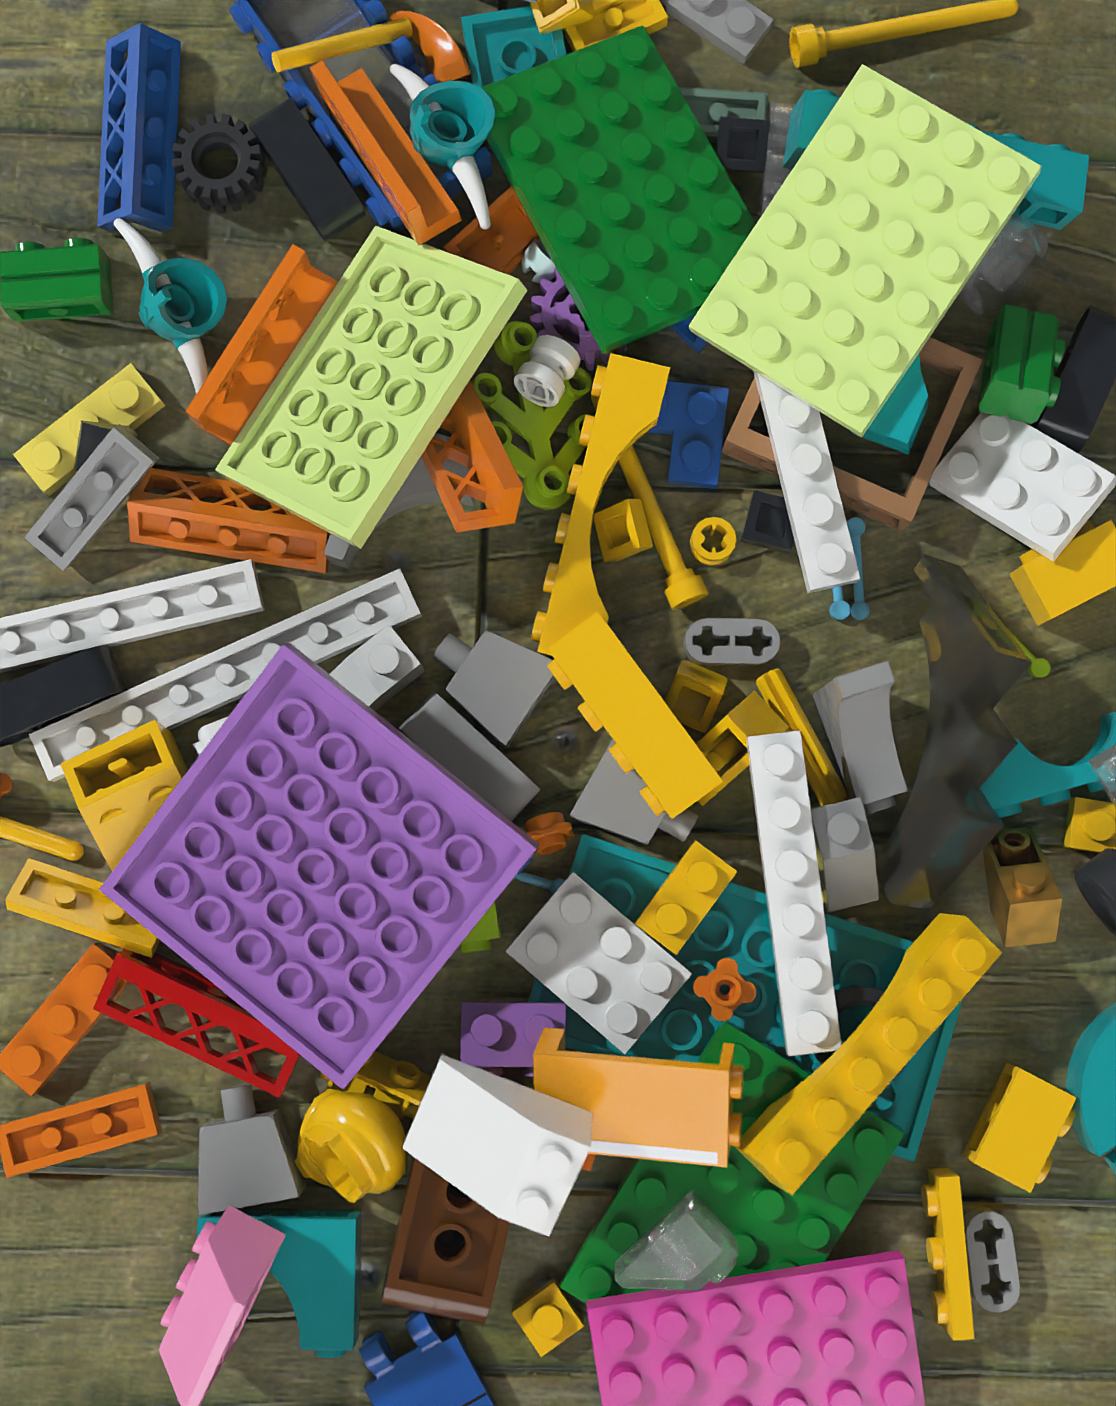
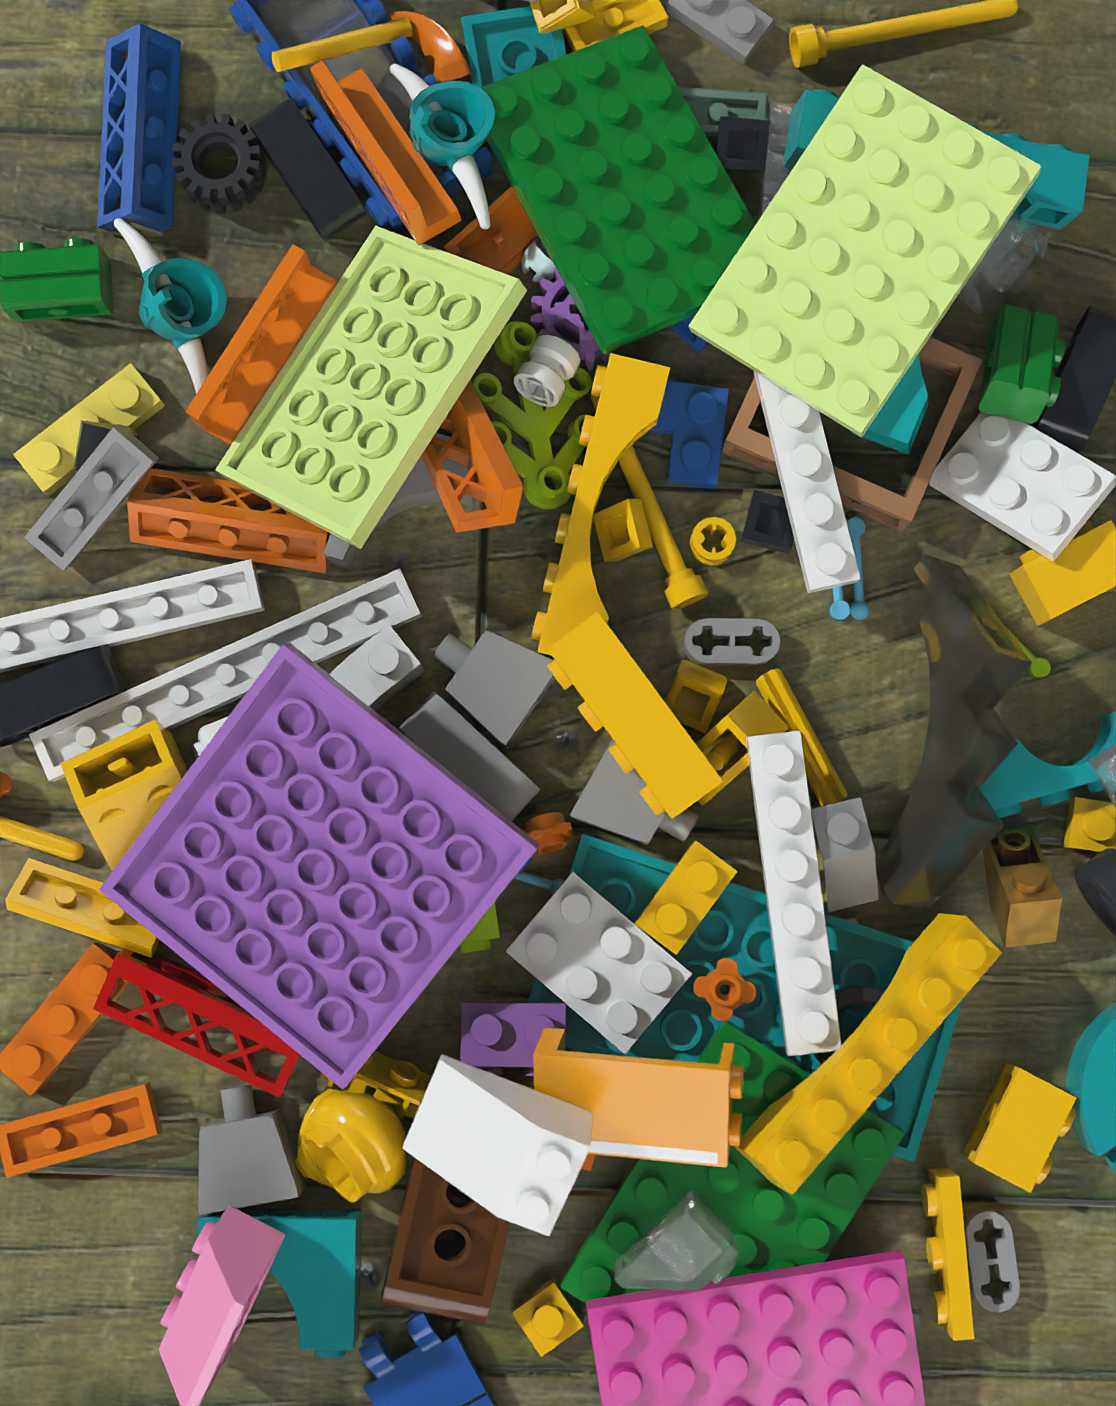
light grey arch [812,661,908,814] -> none

